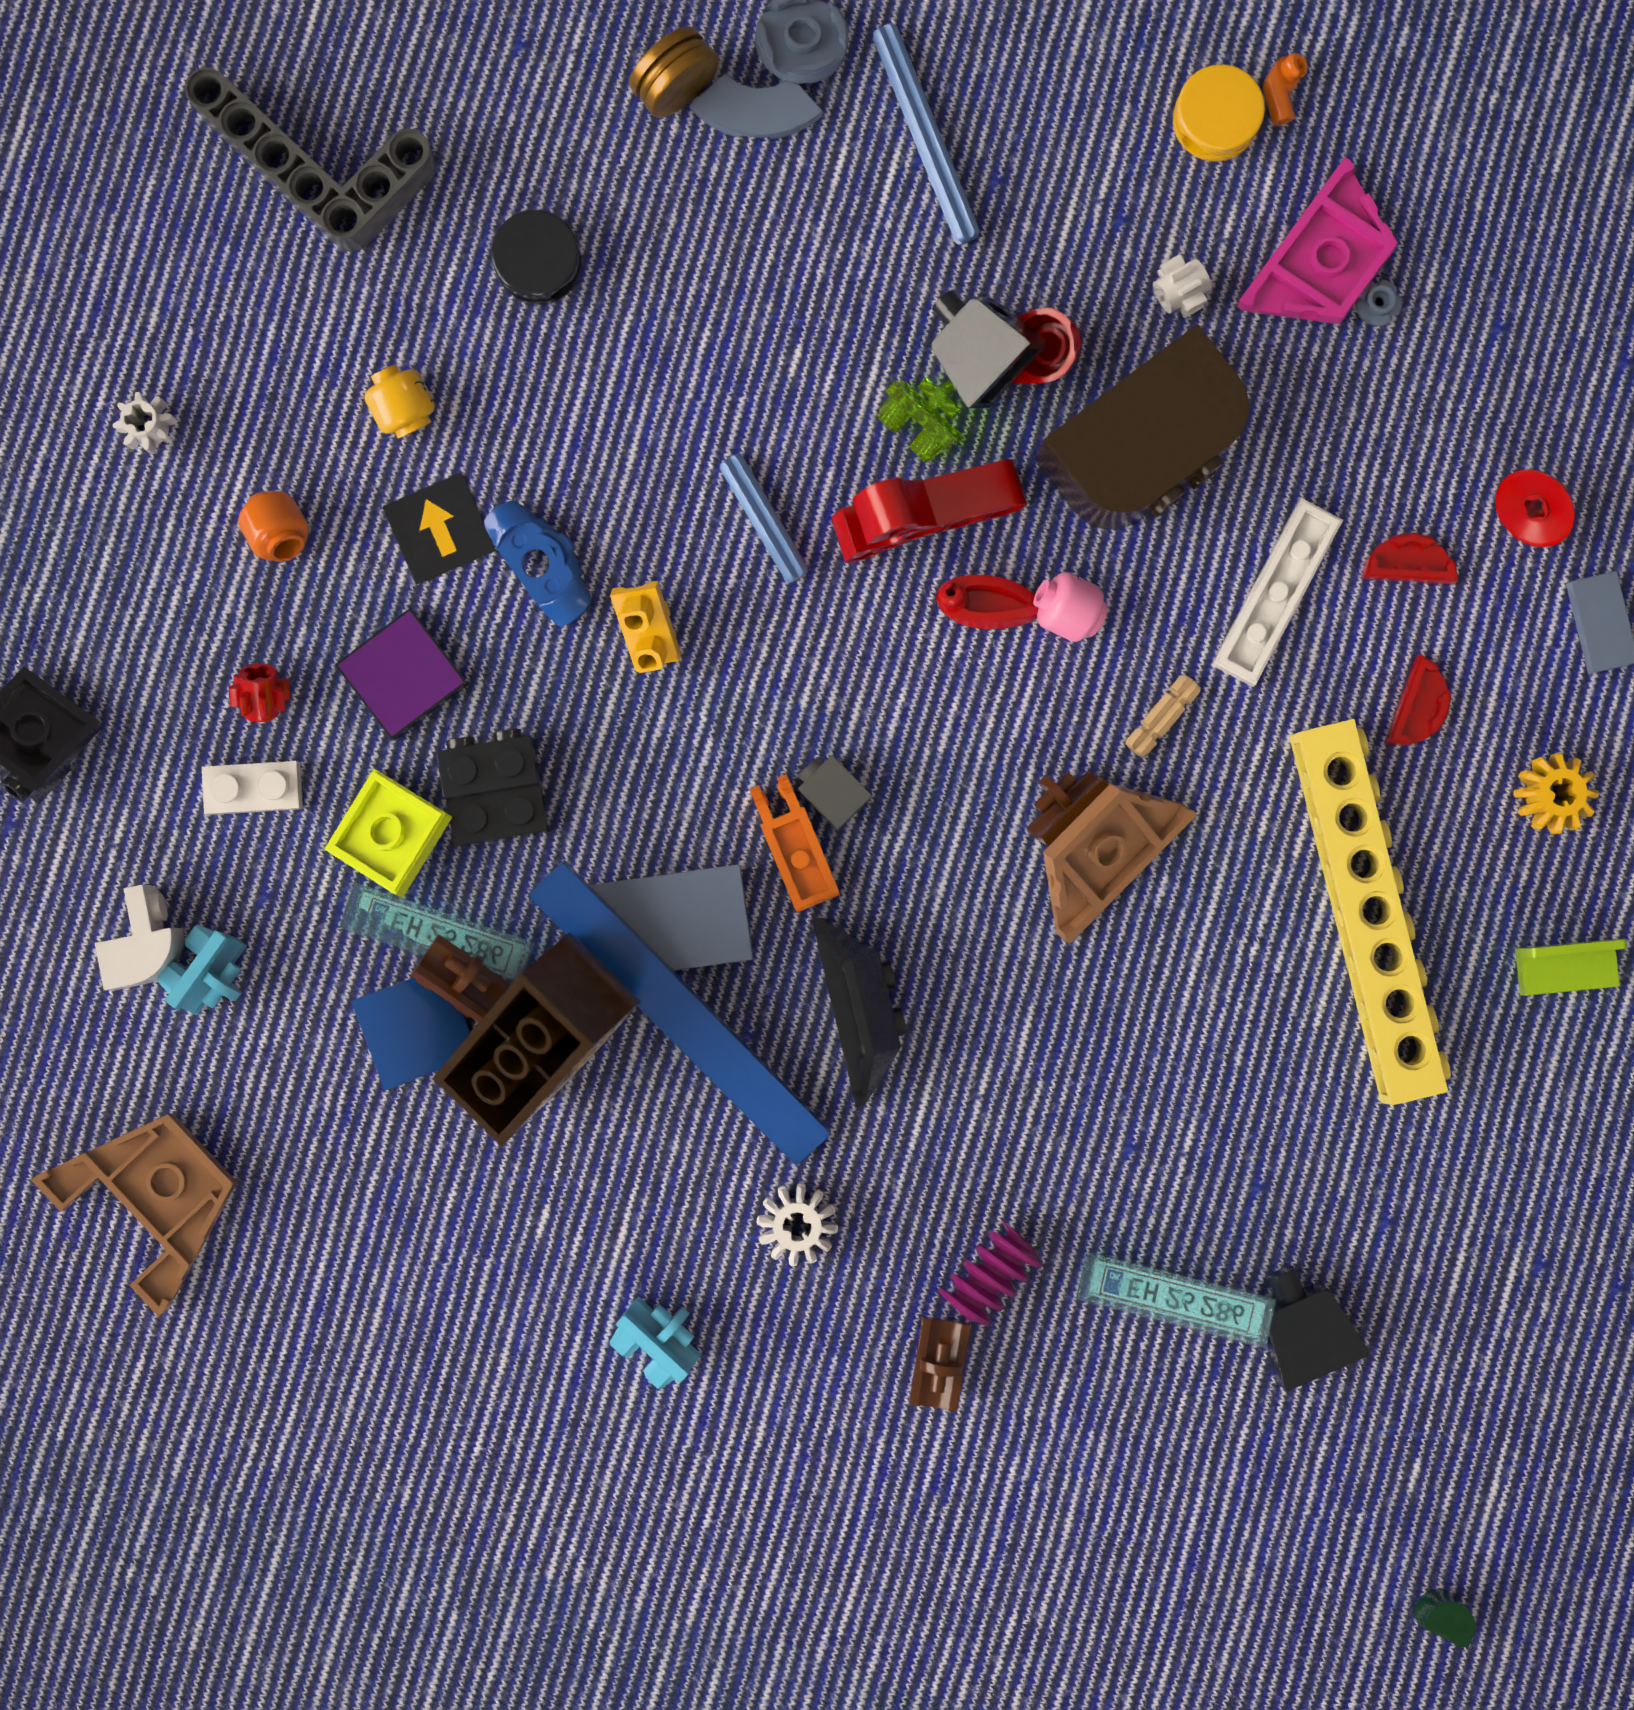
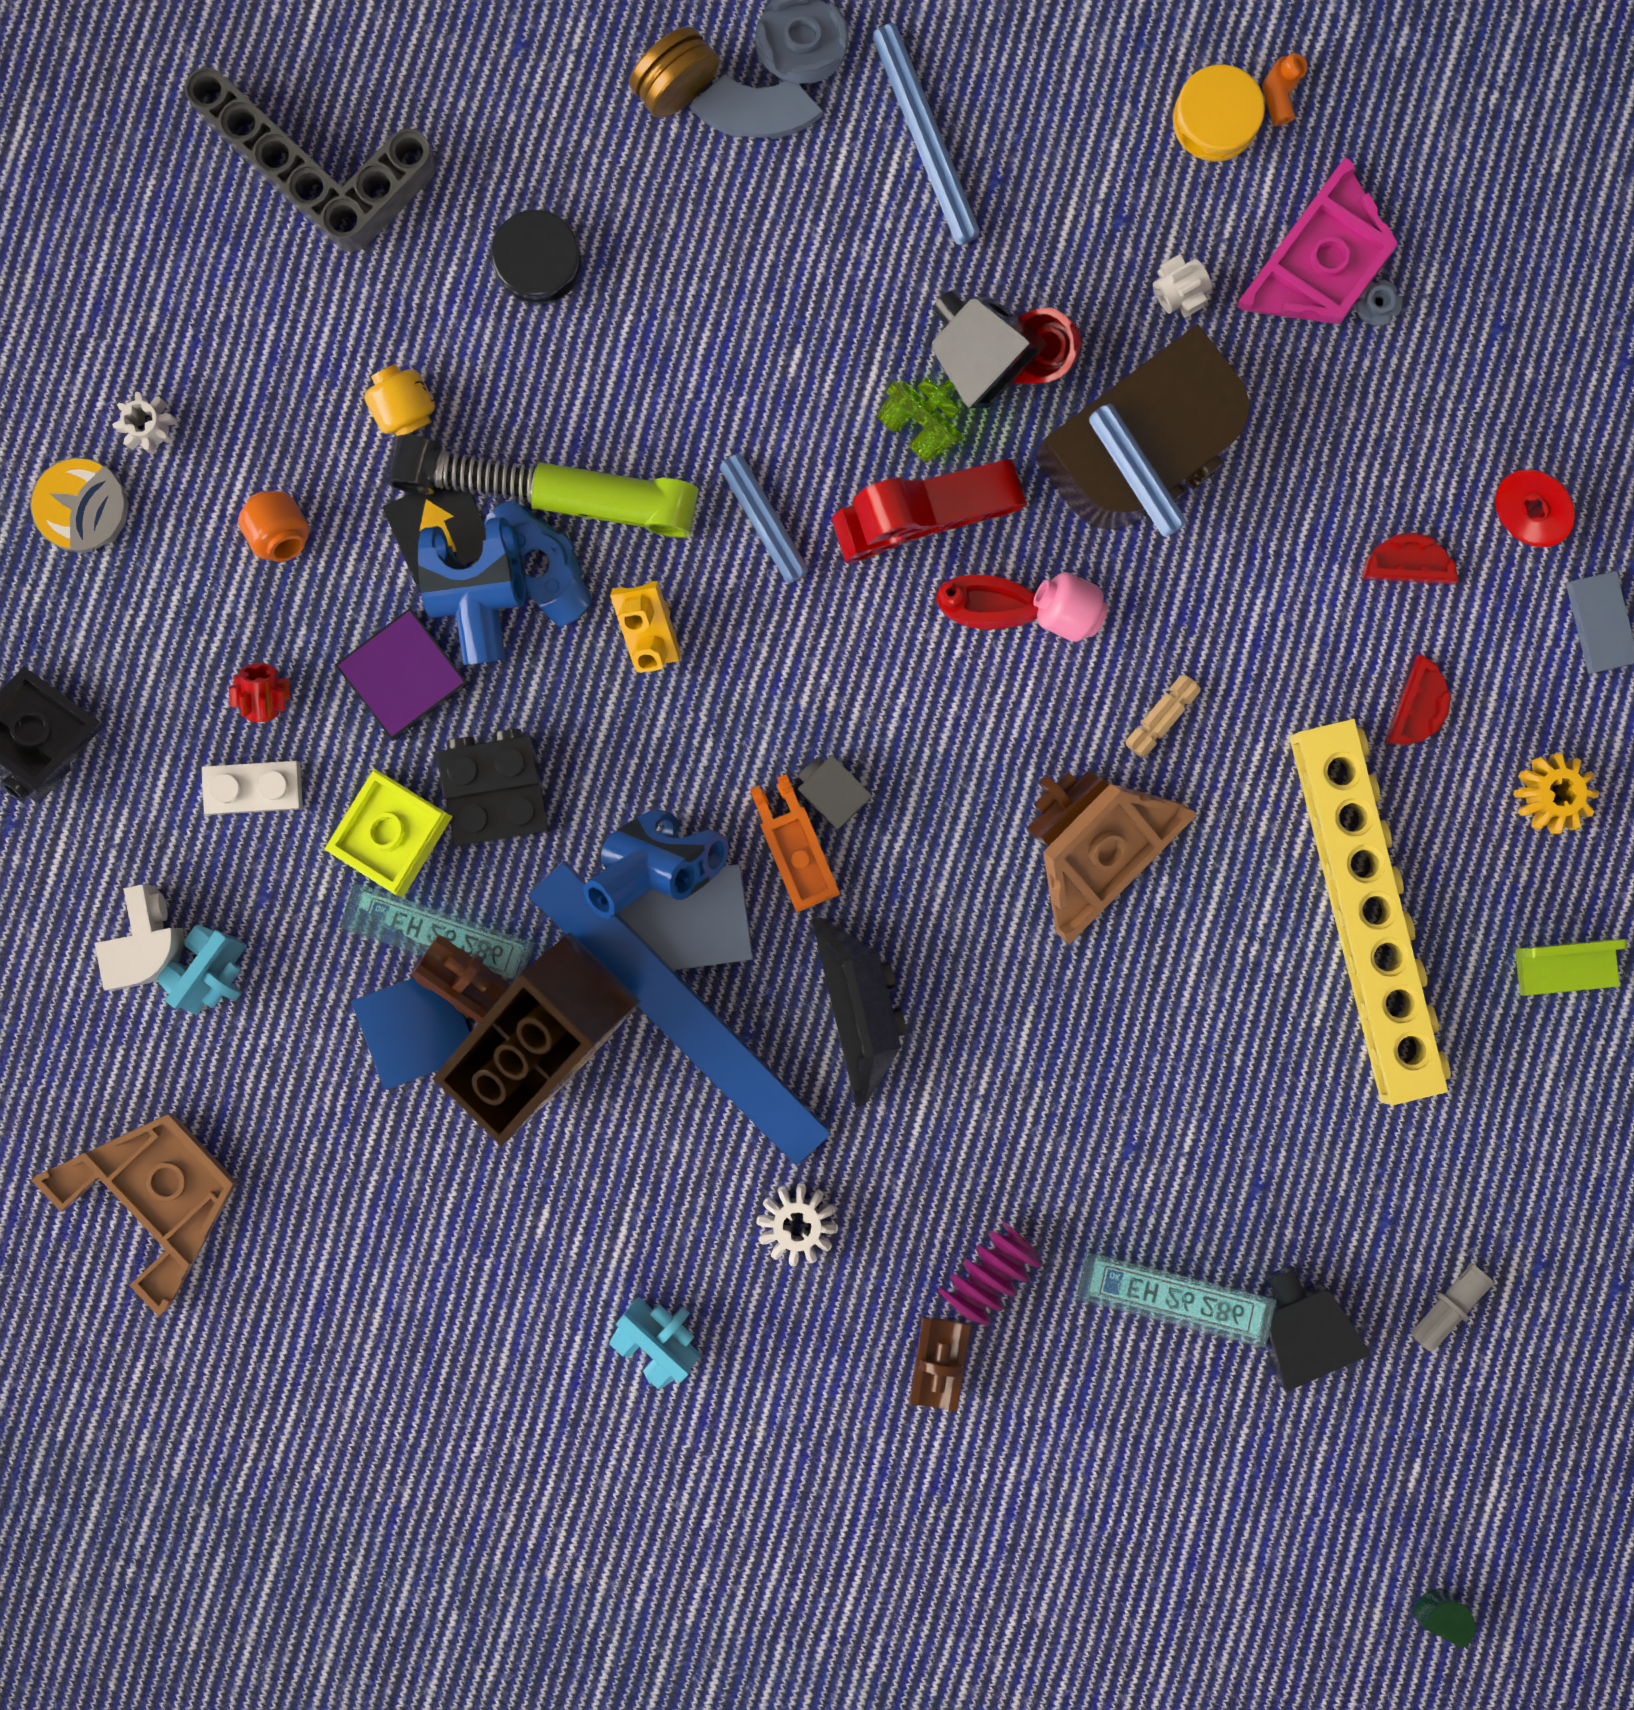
white tile [1211,498,1343,687] -> none
none -> tile [30,457,129,553]
none -> piece [387,434,699,538]
none -> blue connector [418,517,526,665]
none -> blue connector [583,809,729,919]
none -> medium blue axle [1089,404,1186,537]
none -> light grey axle [1412,1263,1495,1351]

